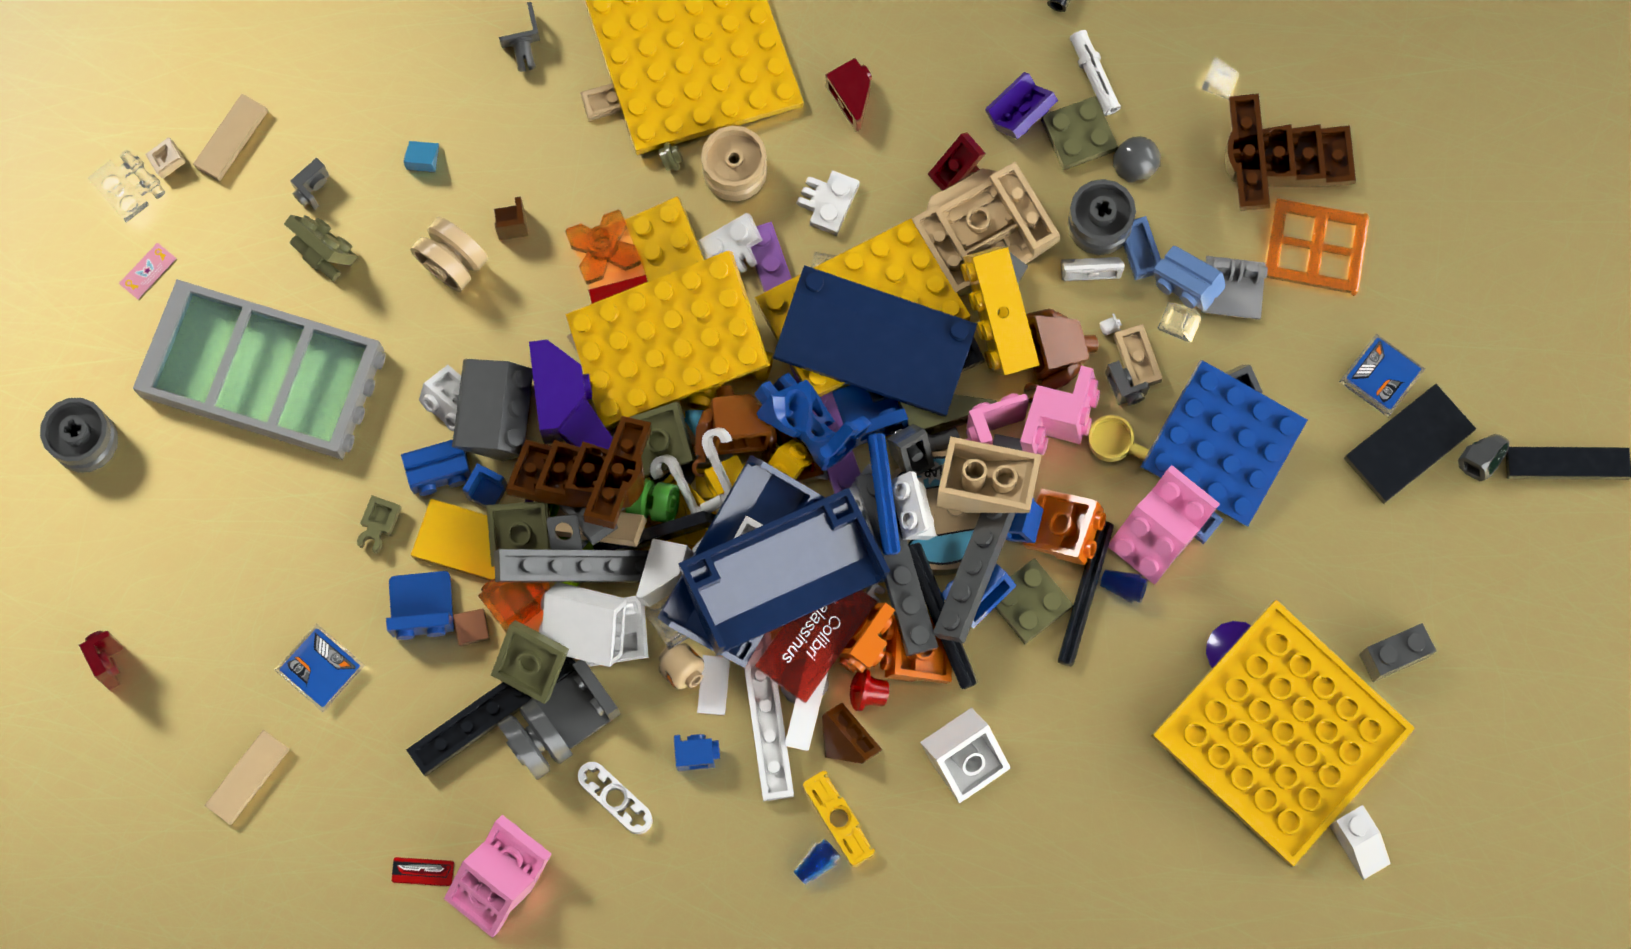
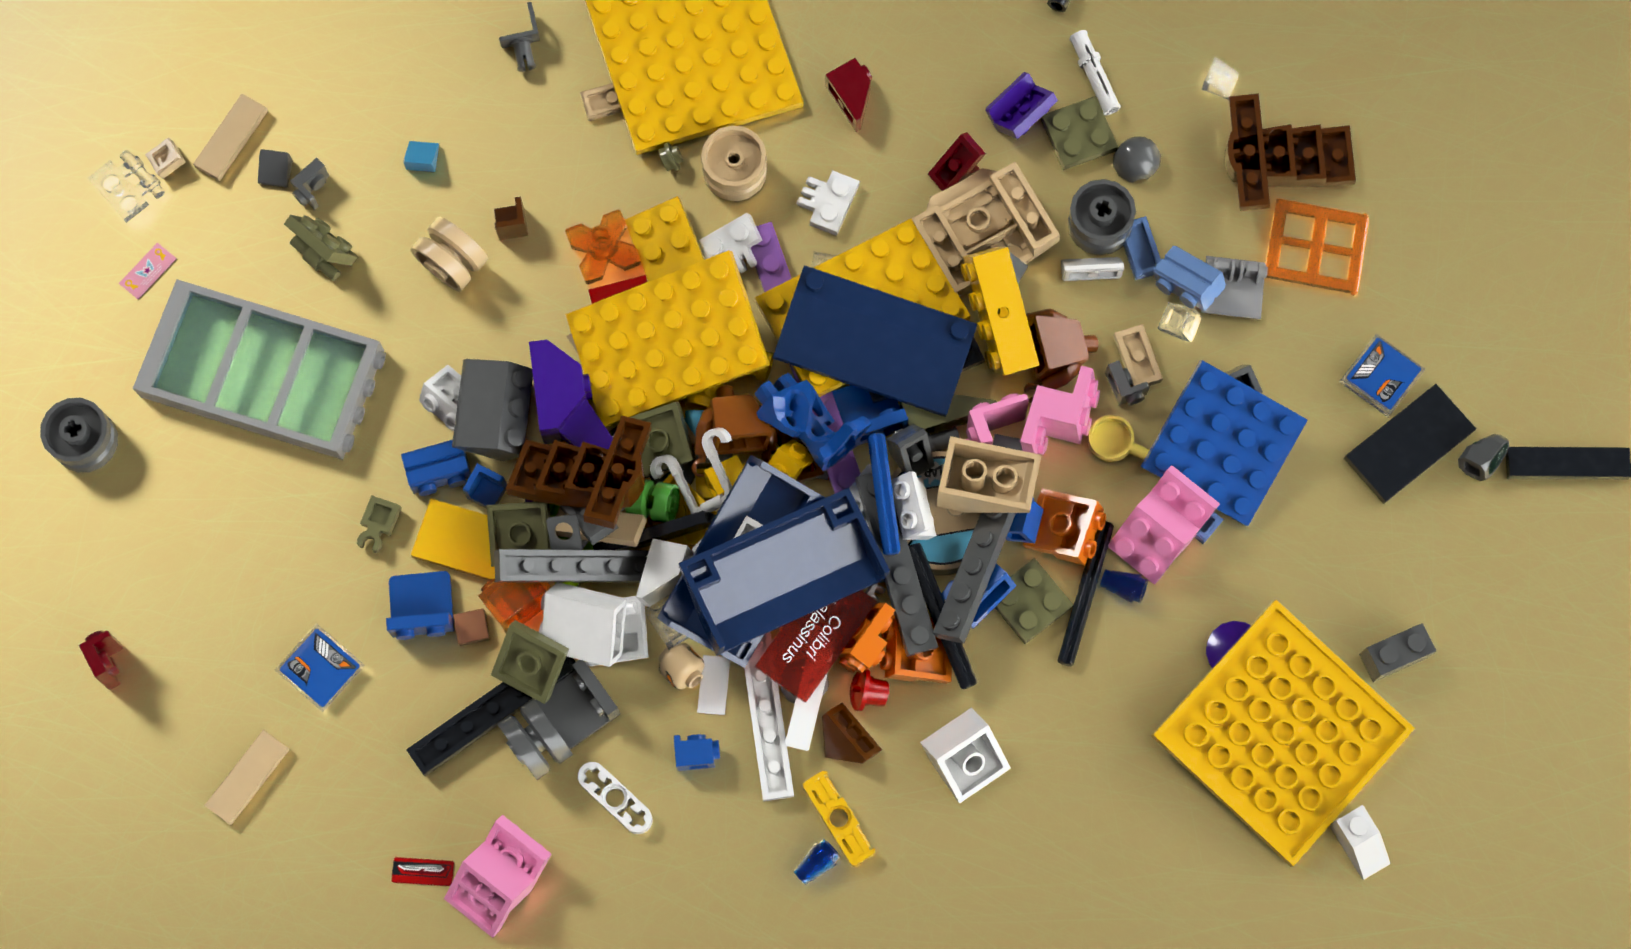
white piece [1100,314,1122,335] -> none
none -> dark grey slope [258,149,293,188]

